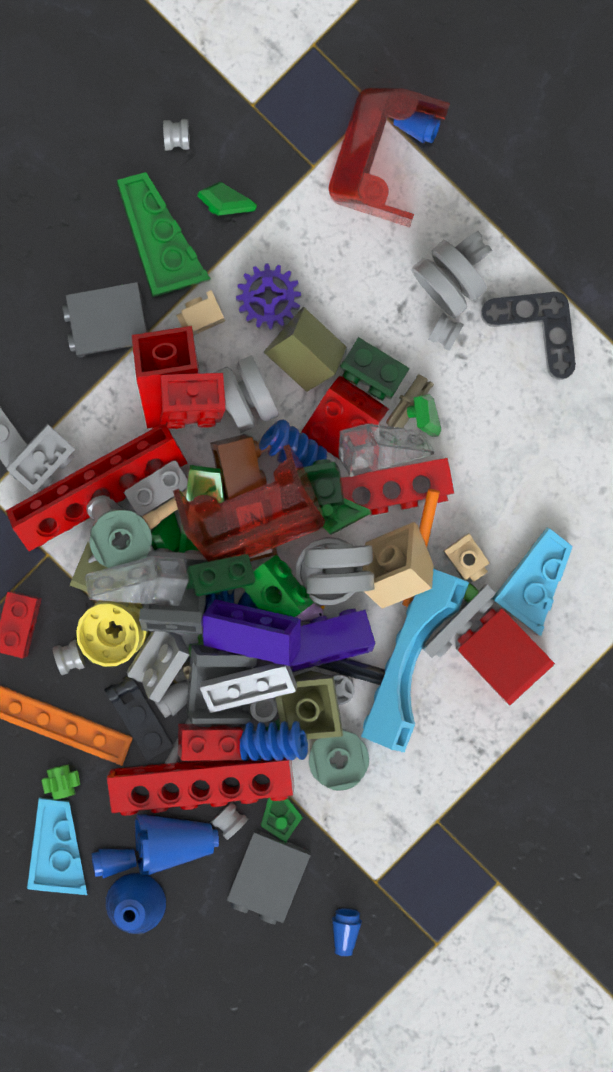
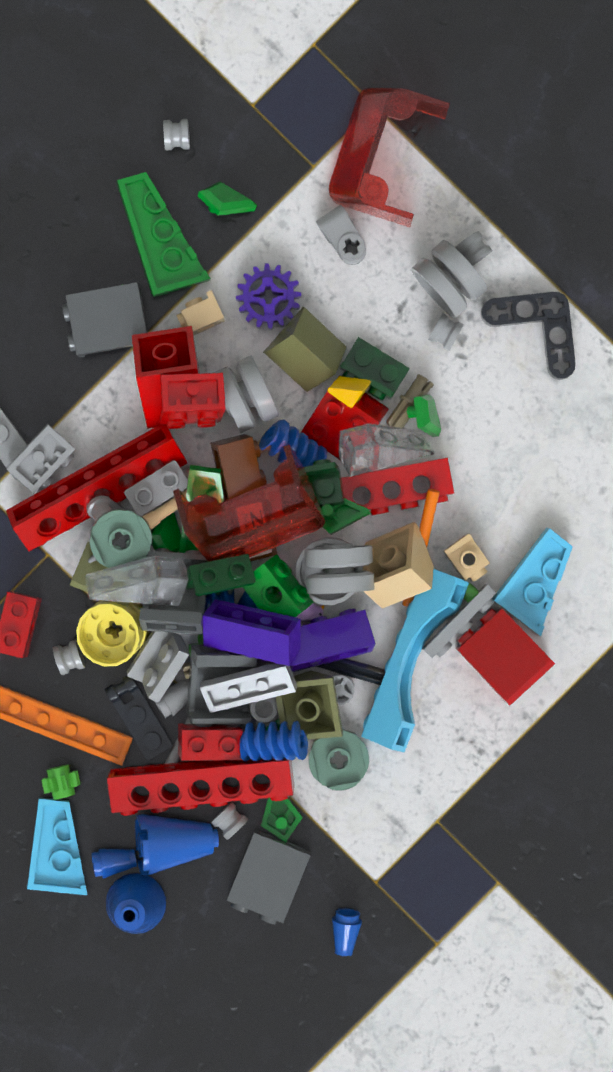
blue cone [393,108,440,143] -> none
none -> light grey piece [316,205,366,265]
none -> yellow slope [327,376,372,408]

